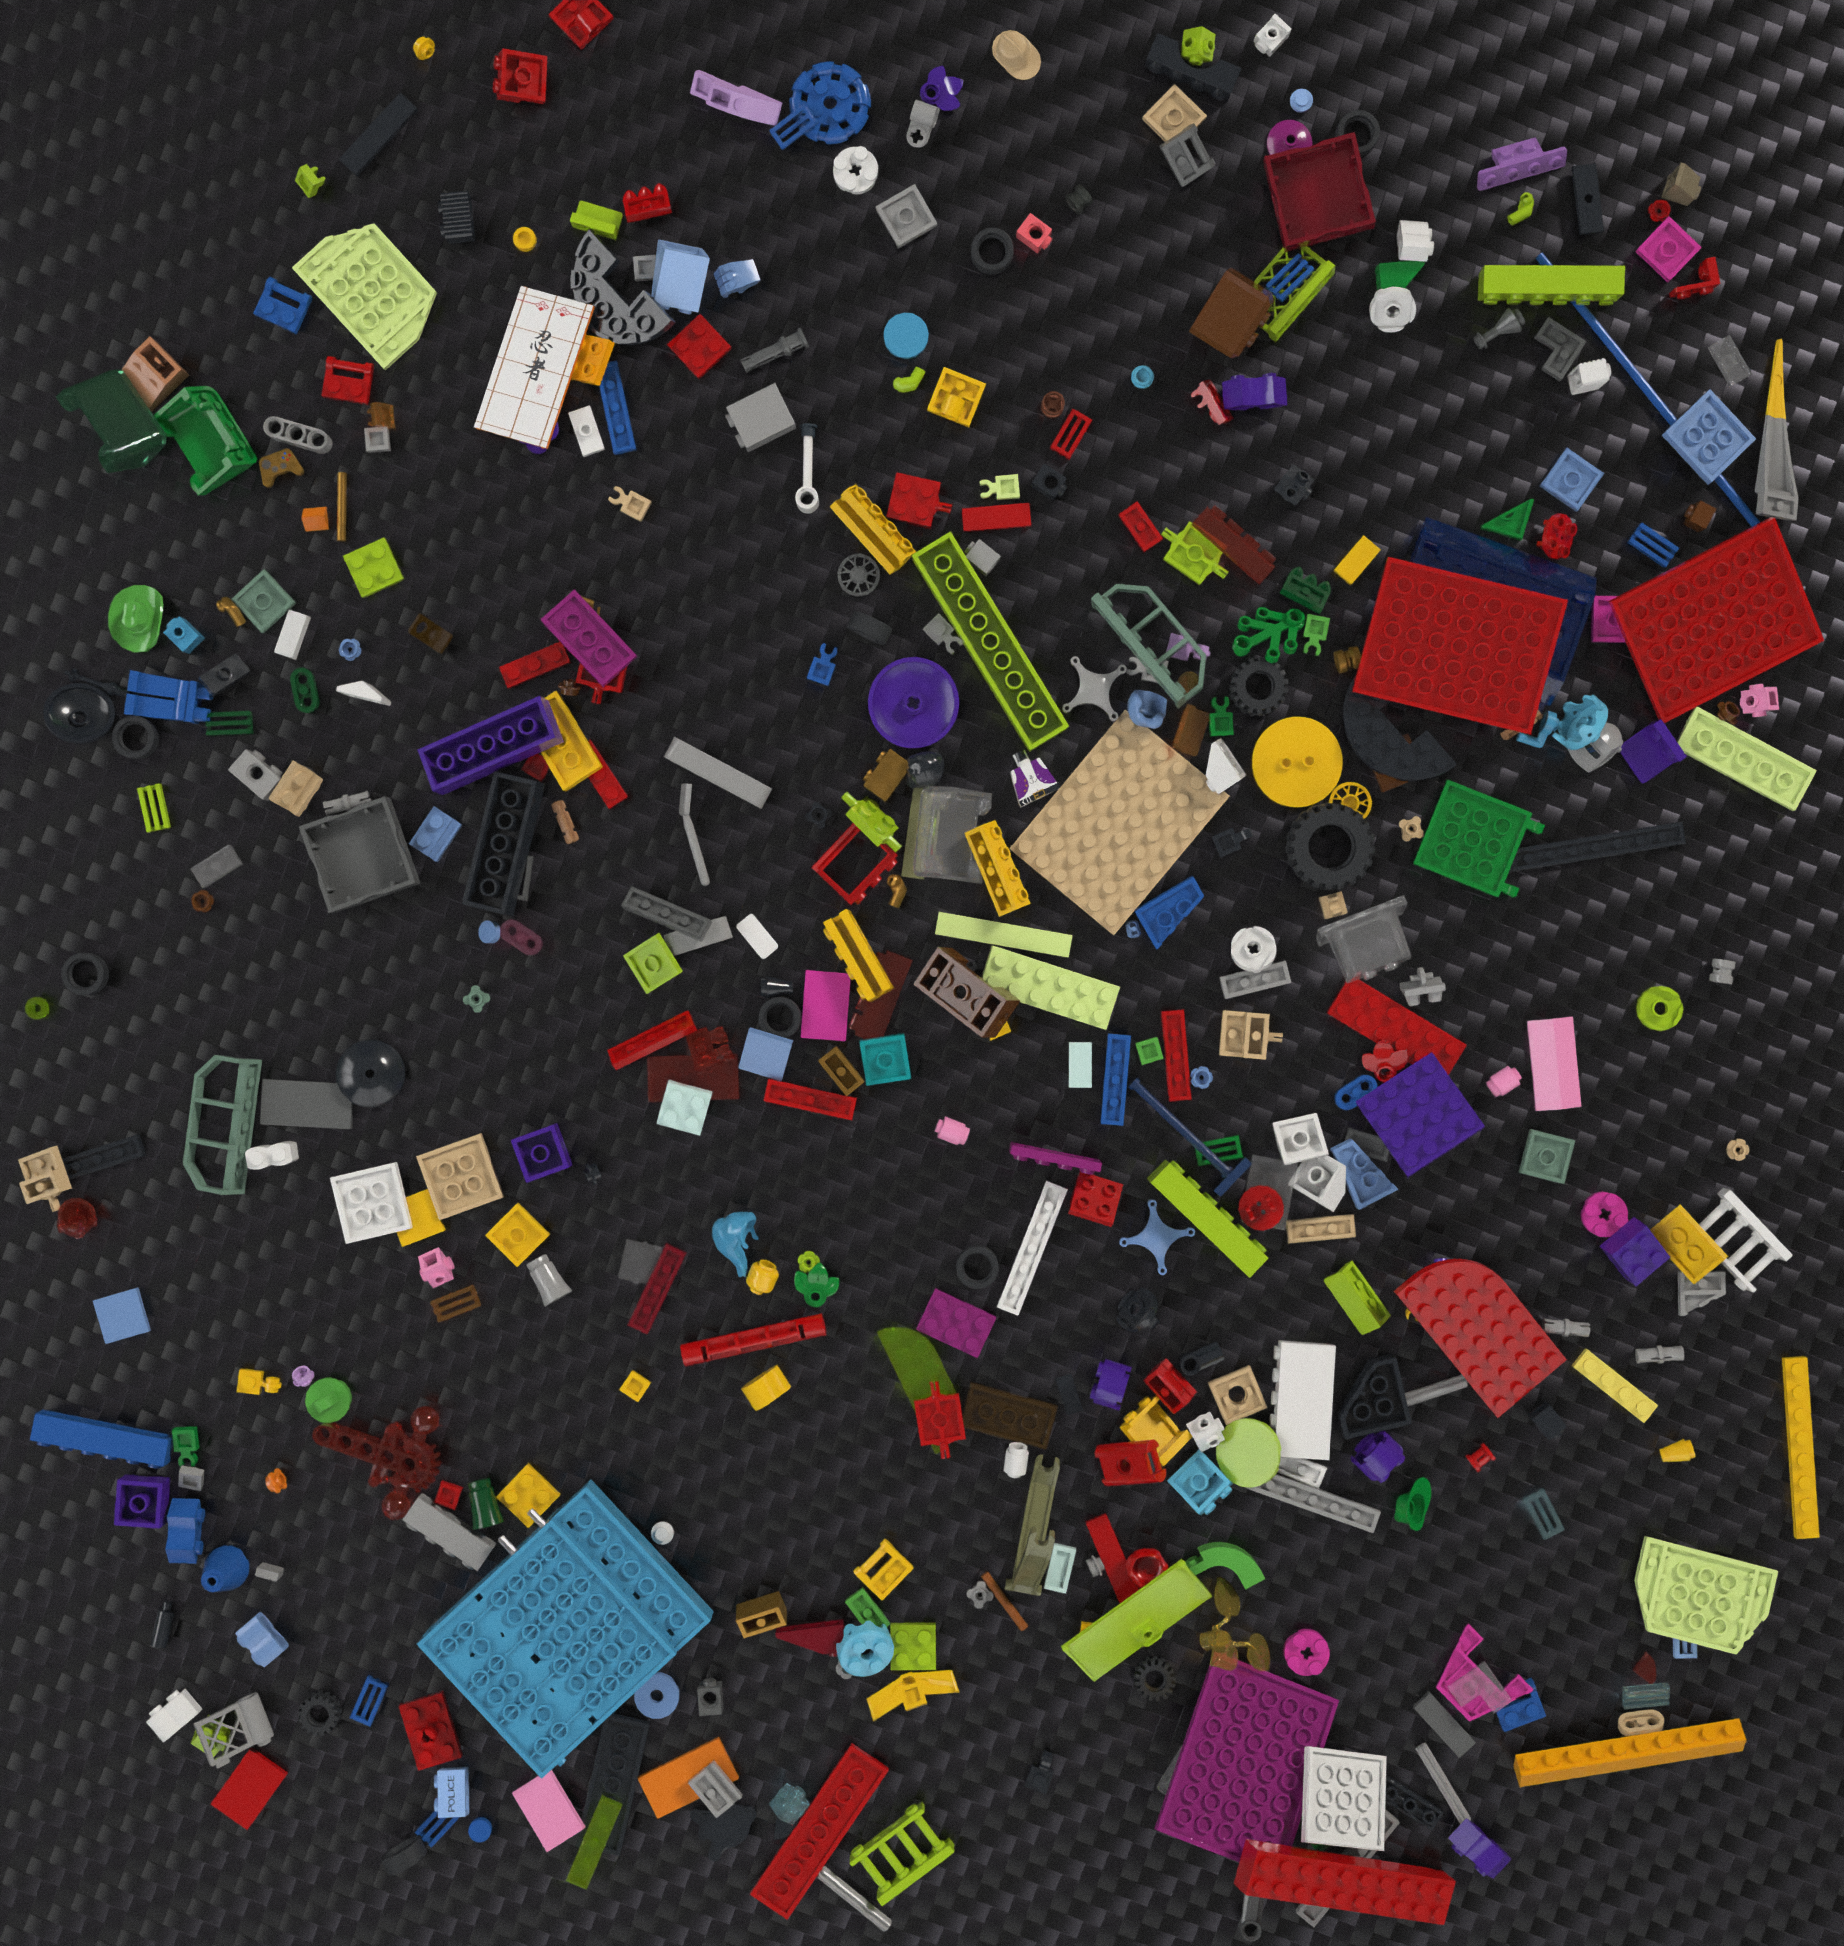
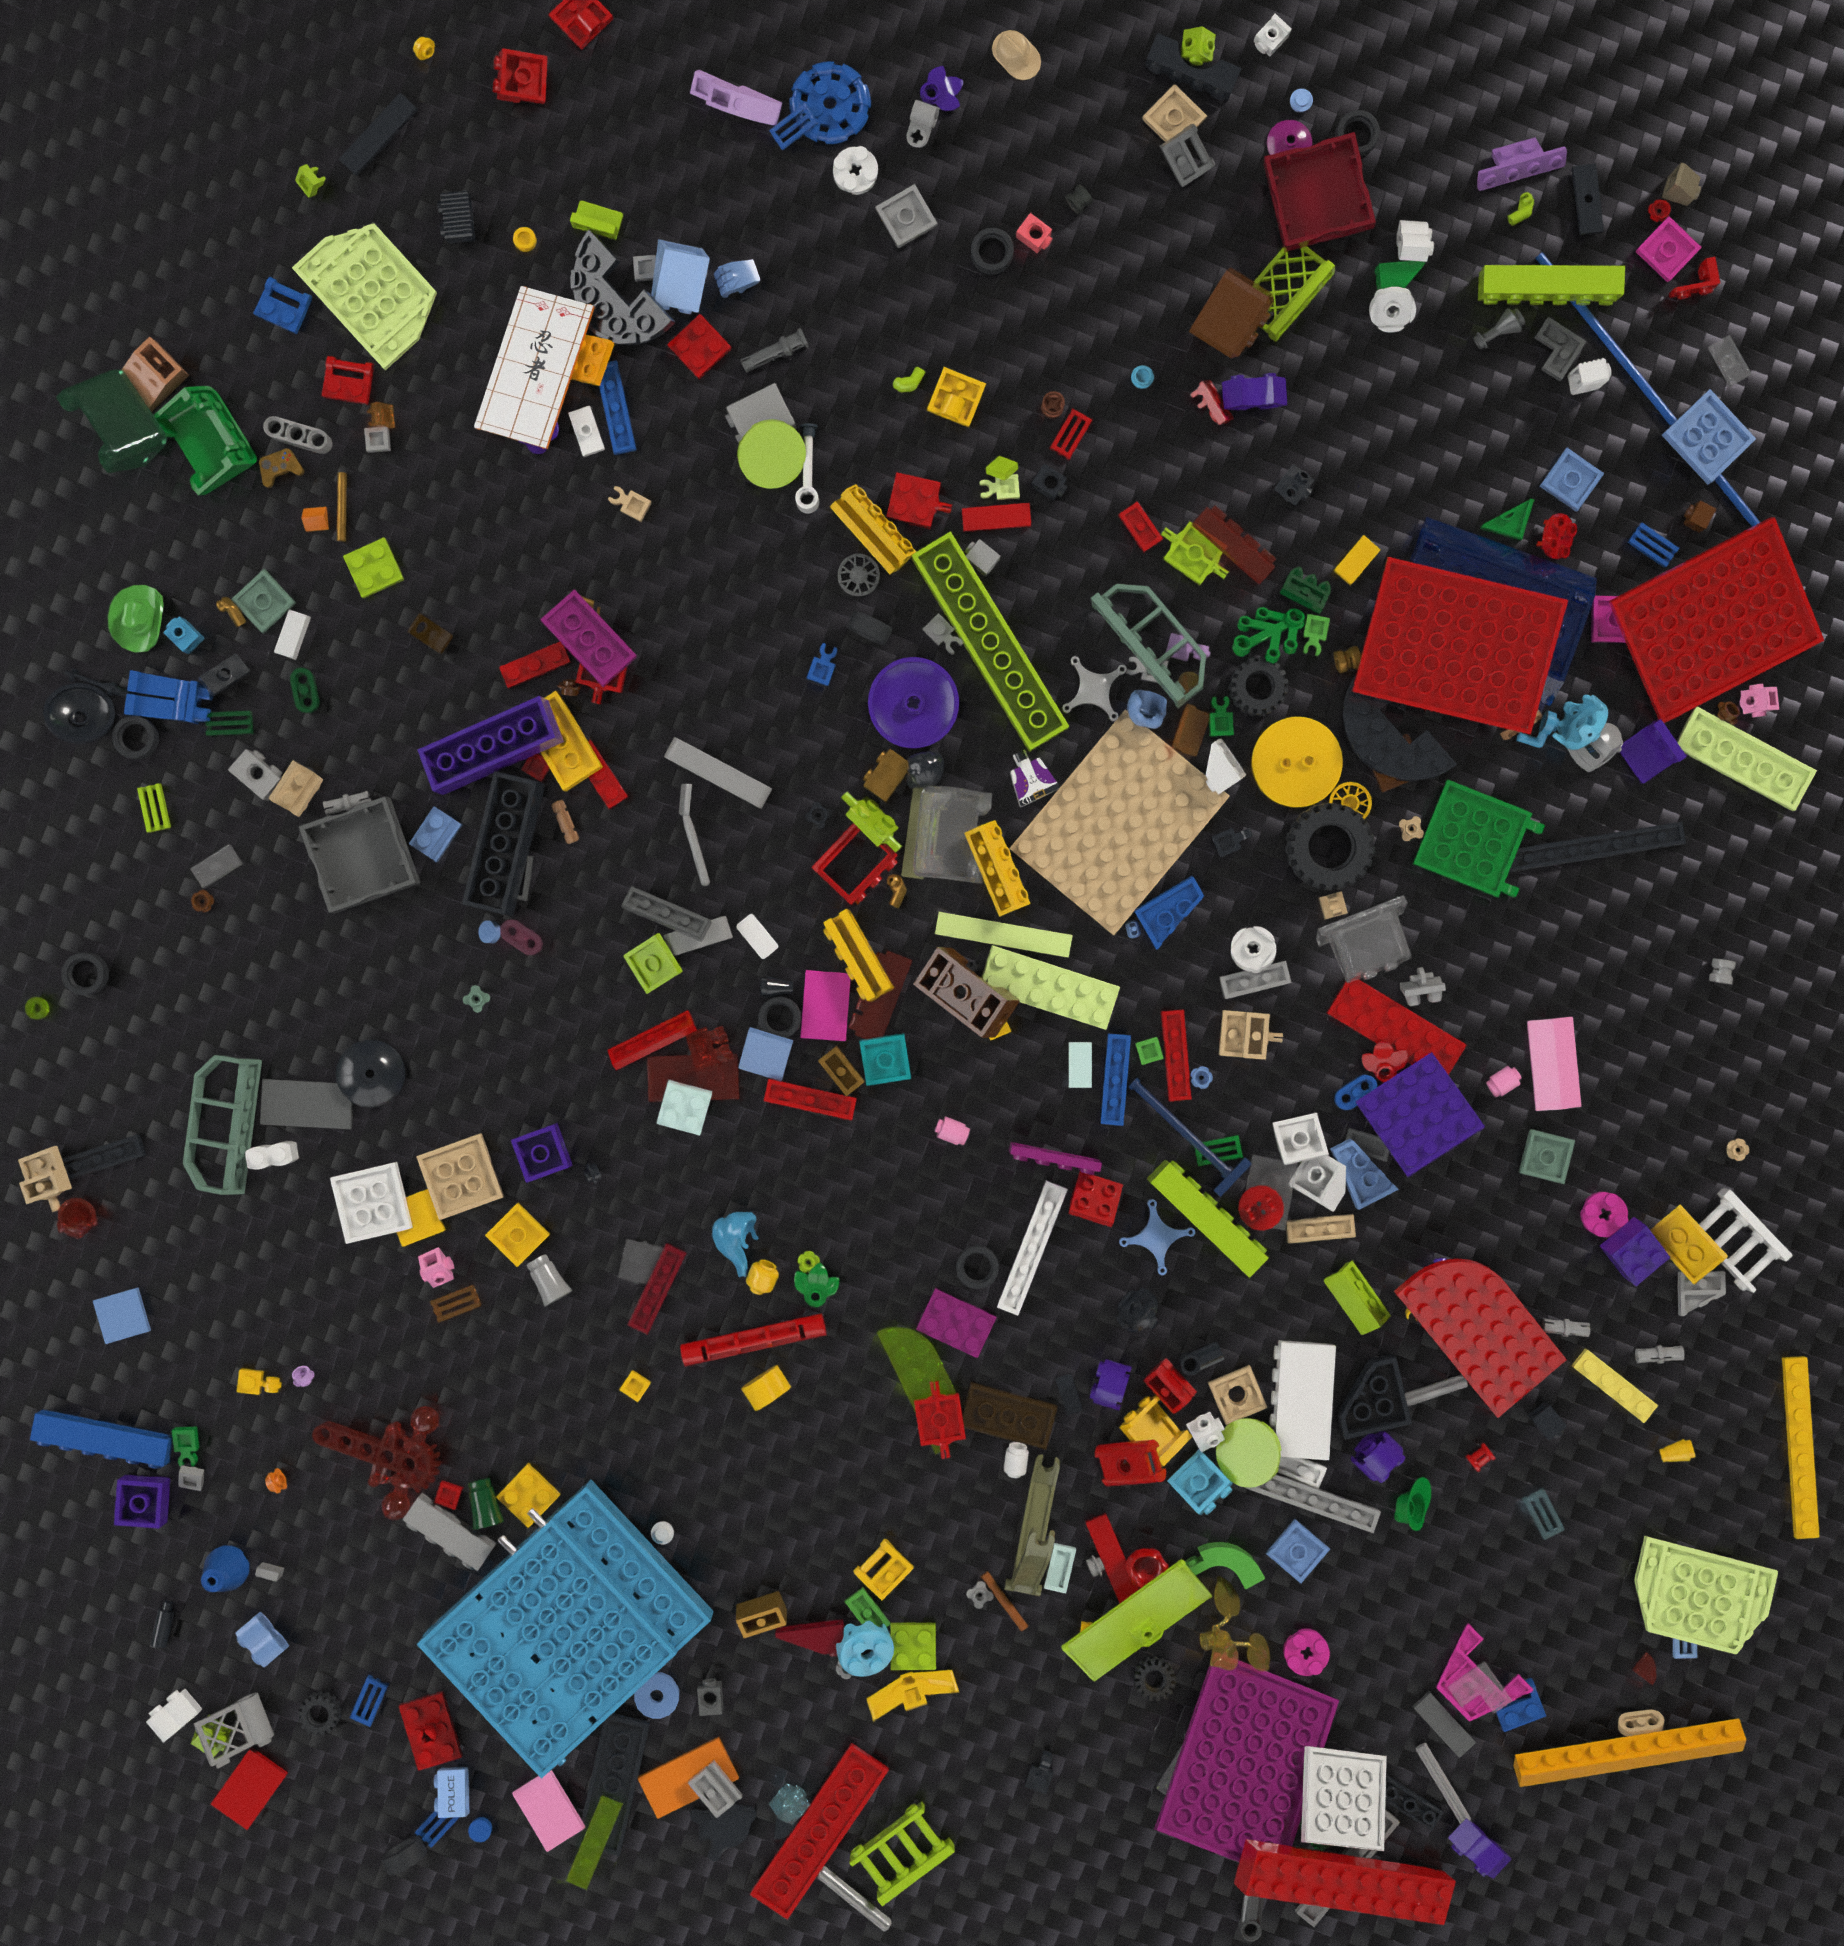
blue brick [165,1498,205,1564] -> none
bright green tile [305,1377,352,1423] -> none
white slope [336,681,391,706] -> none
medium blue plate [339,639,361,661] -> none
red plate [623,183,672,223] -> none
dark azure tile [884,312,929,359] -> none
blue tile [1266,253,1314,303] -> none
clear light blue tile [1622,1683,1670,1709] -> none
lime tile [1636,986,1683,1031] -> none
light grey plate [1755,339,1798,521] -> none
none -> lime tile [737,419,806,489]
none -> lime tile [986,456,1018,481]
none -> medium blue tile [1266,1519,1330,1583]

